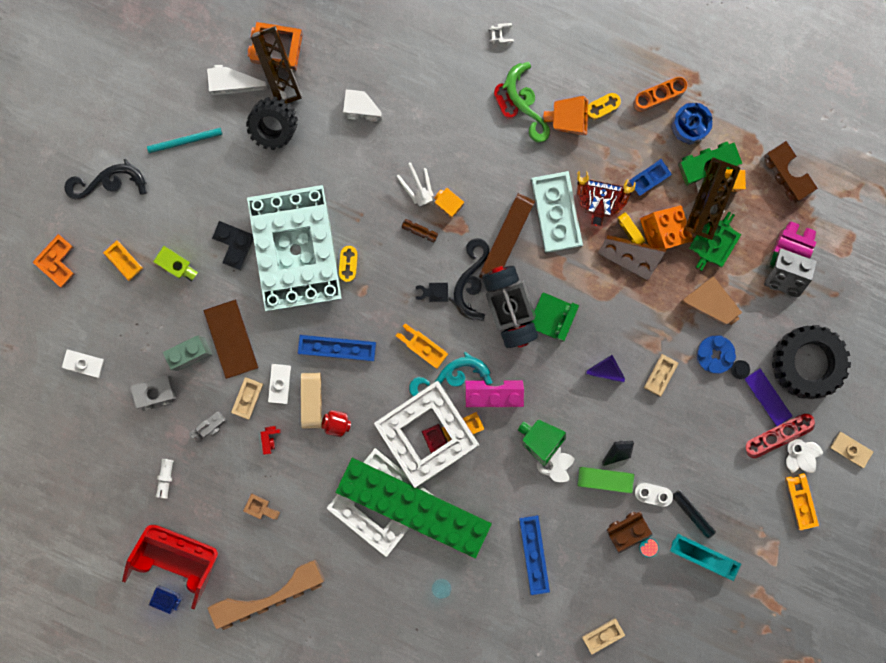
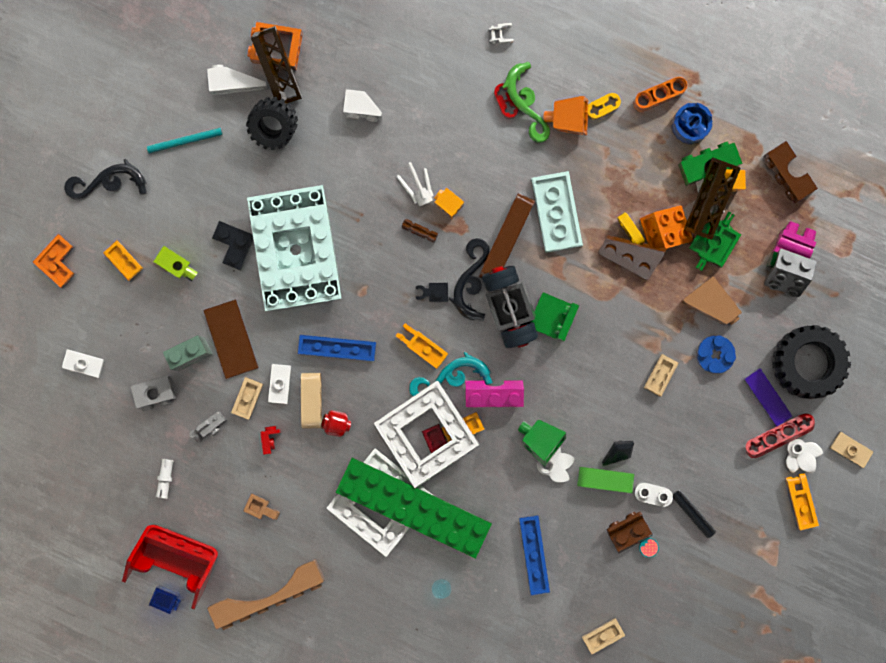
yellow beam [339,246,358,282] -> none
torso [576,171,636,226] -> none
dark purple slope [585,355,625,383] -> none
blue slope [629,159,672,196] -> none
teal arch [670,534,741,581] -> none
black plate [731,360,750,379] -> none

